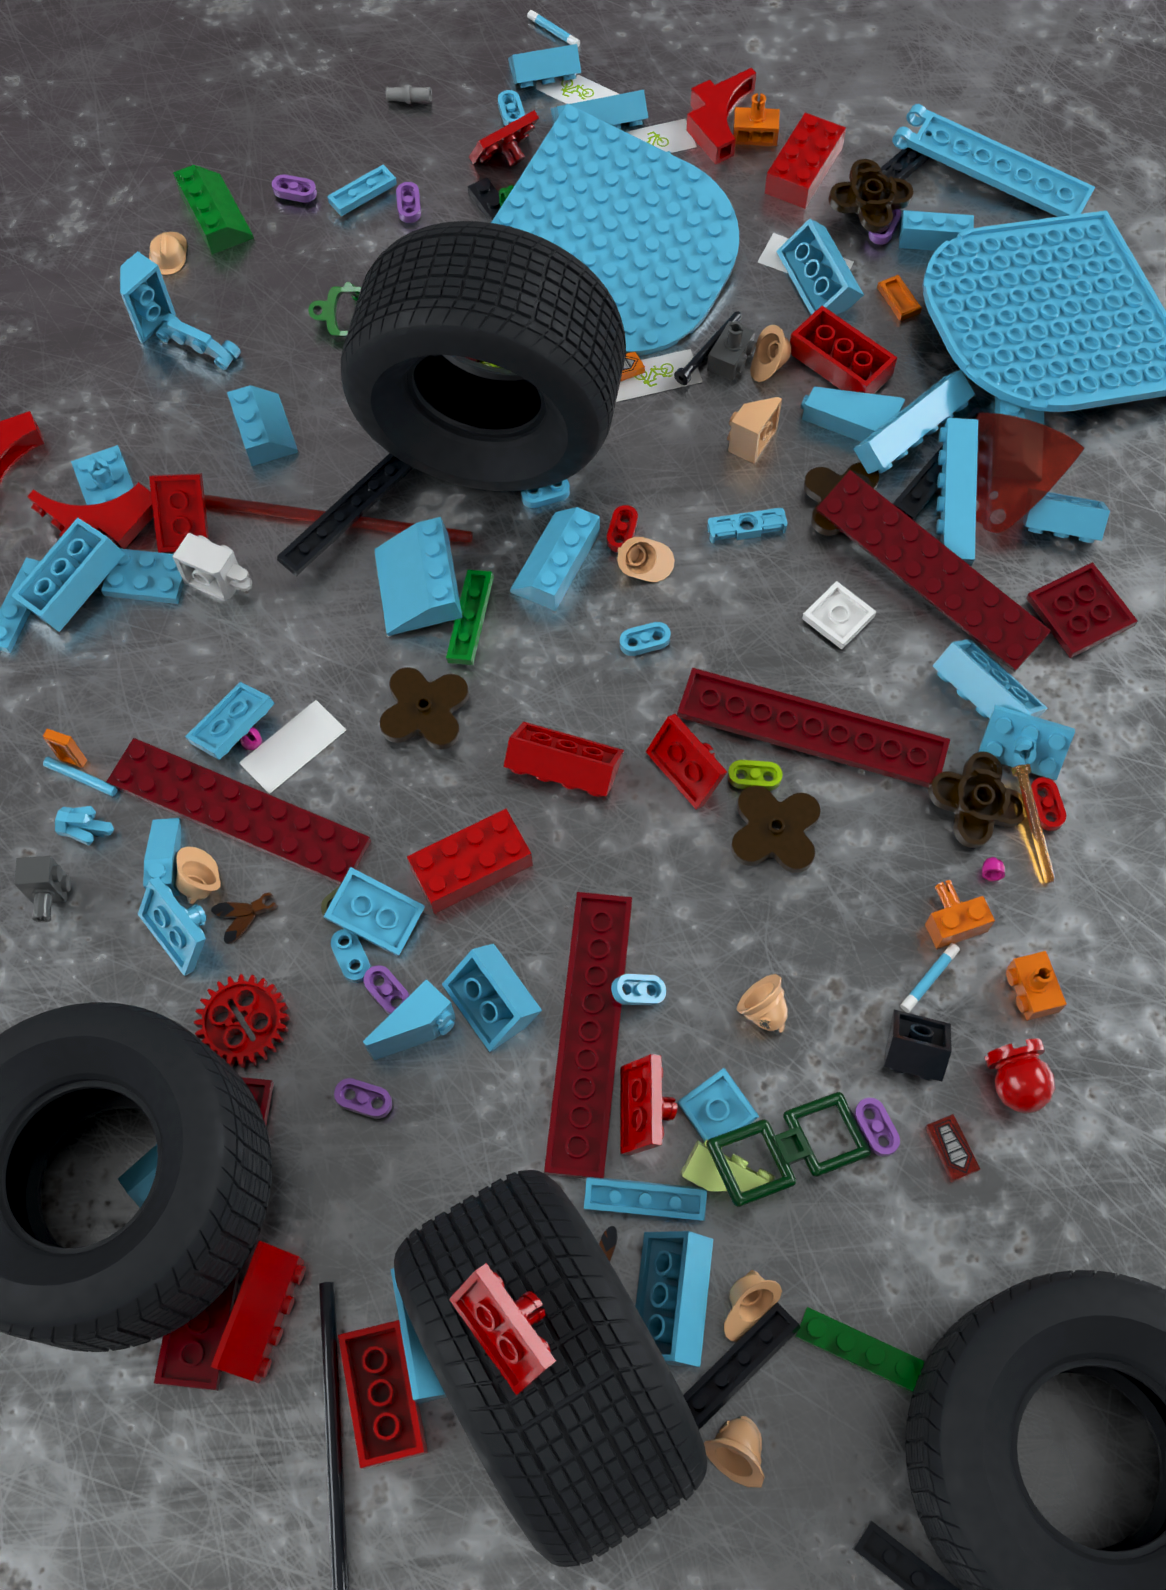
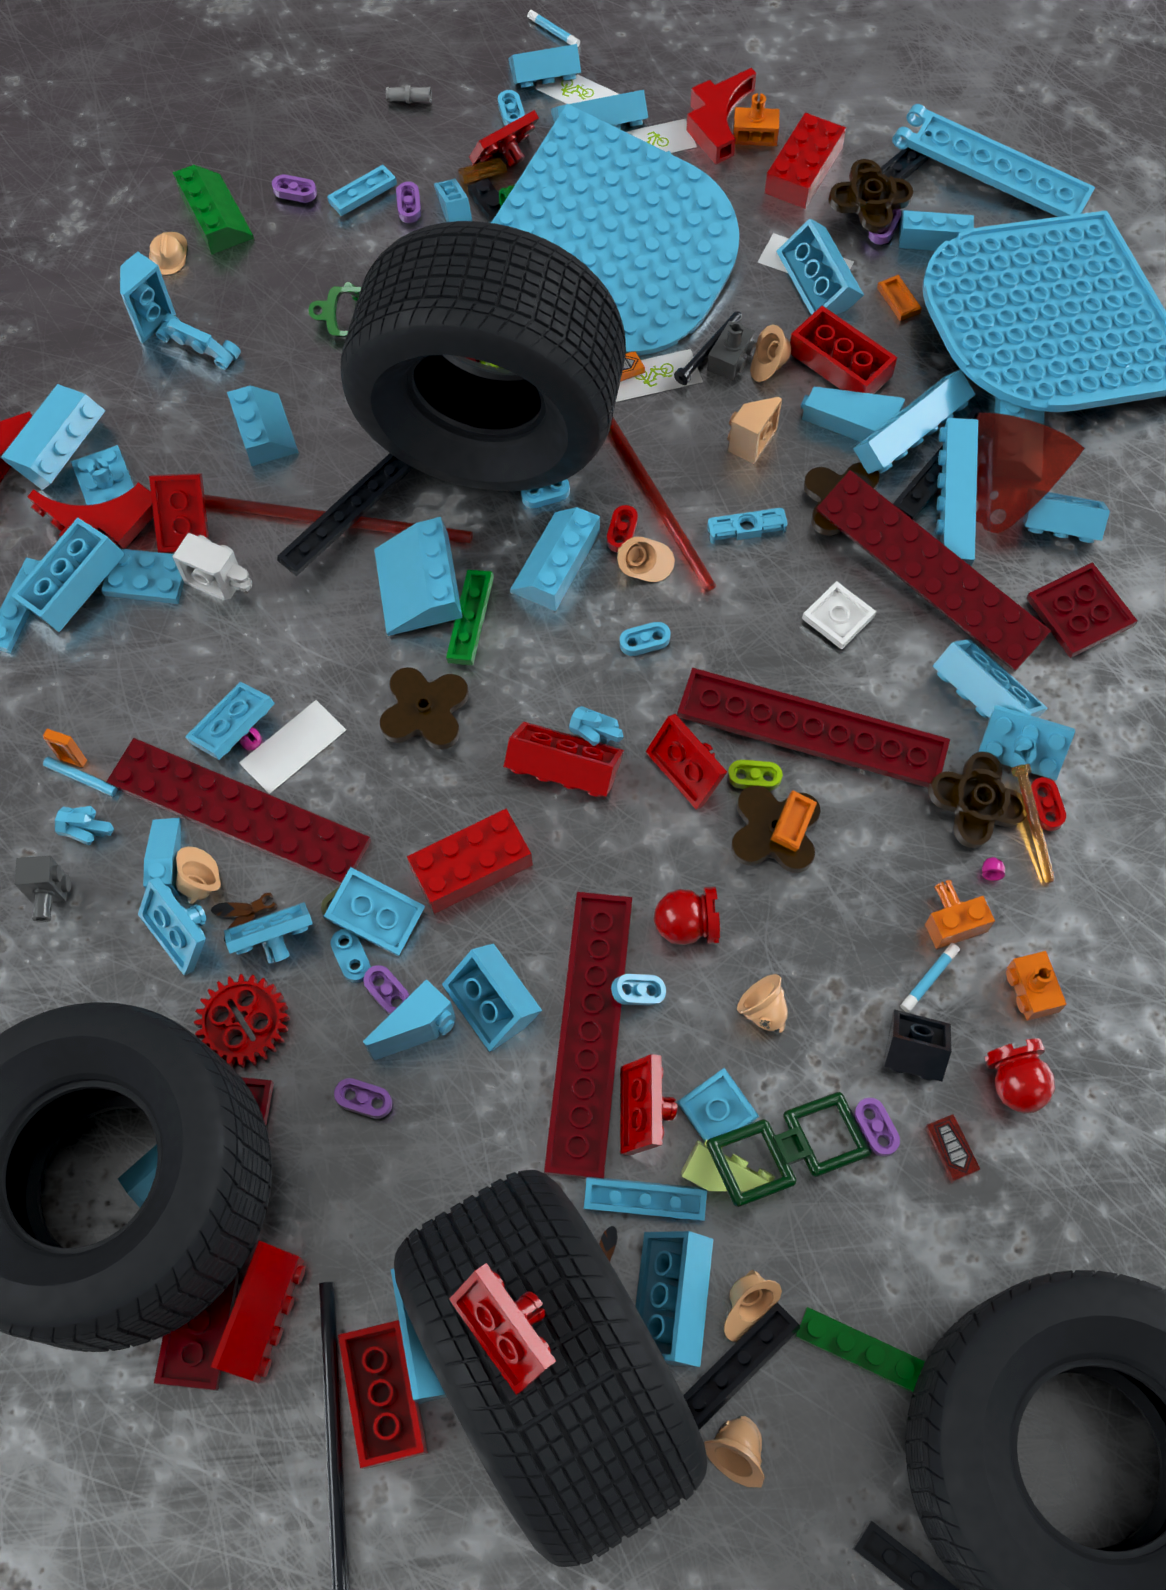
none -> medium azure slope [0,384,106,490]
none -> medium azure plate [224,902,313,963]
none -> medium azure slope [434,178,472,222]
none -> clear orange tile [458,158,507,184]
none -> medium azure rock [569,706,624,746]
none -> clear red piece [609,417,716,592]
none -> red tile [654,887,720,946]
none -> orange tile [770,790,817,852]

